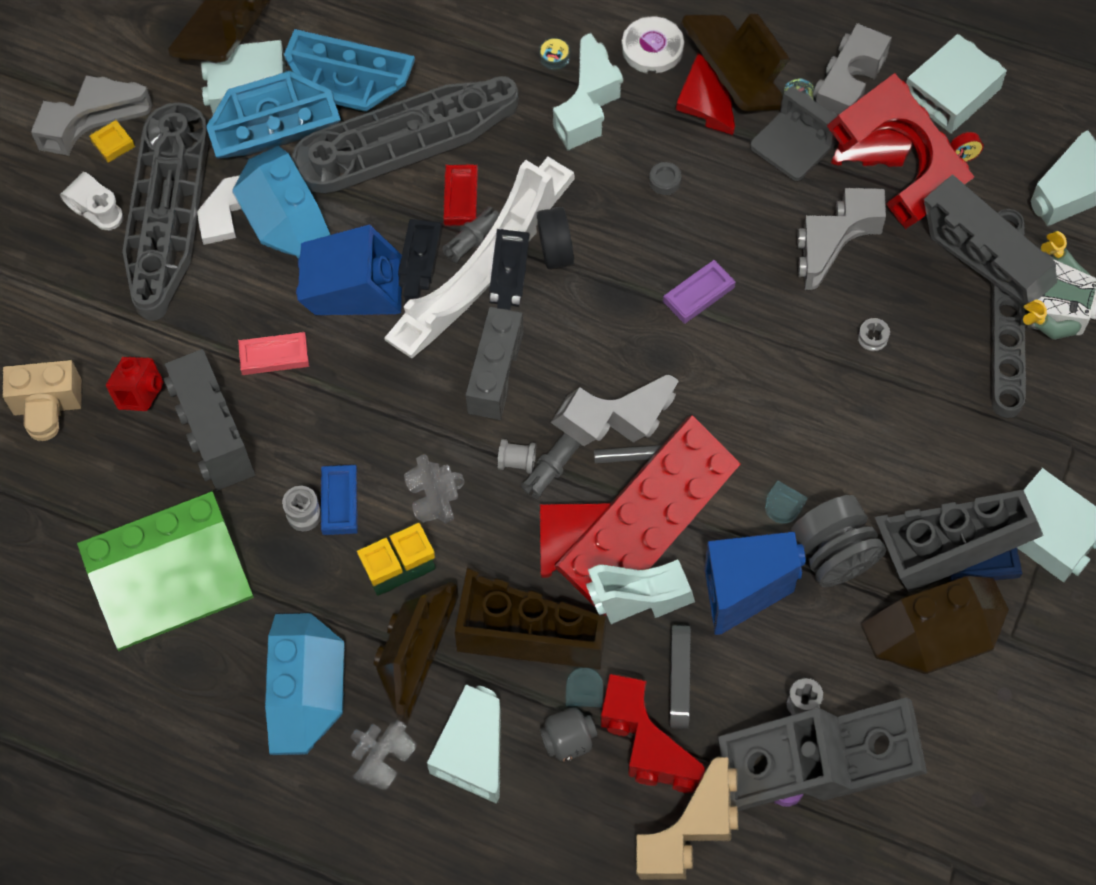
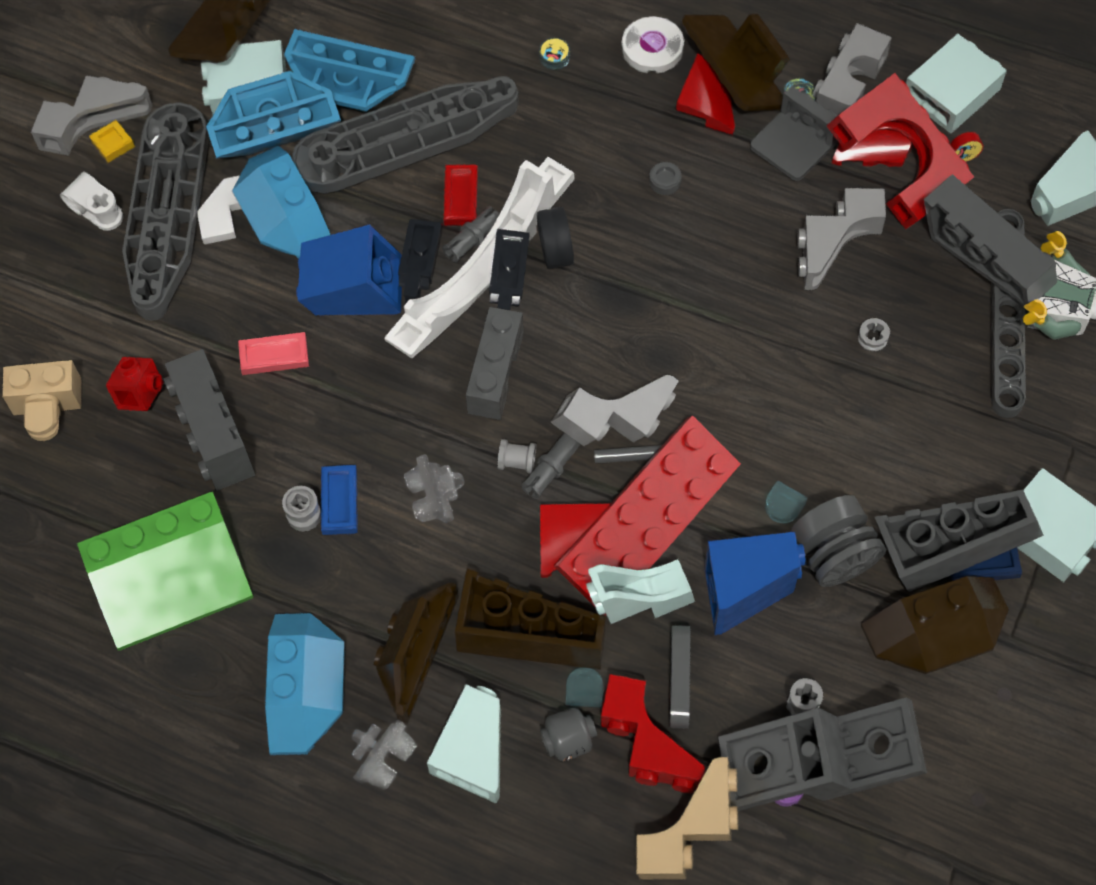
yellow hips [357,523,436,596] -> none
light aqua arch [553,33,623,150] -> none
medium lavender tile [663,260,736,324] -> none

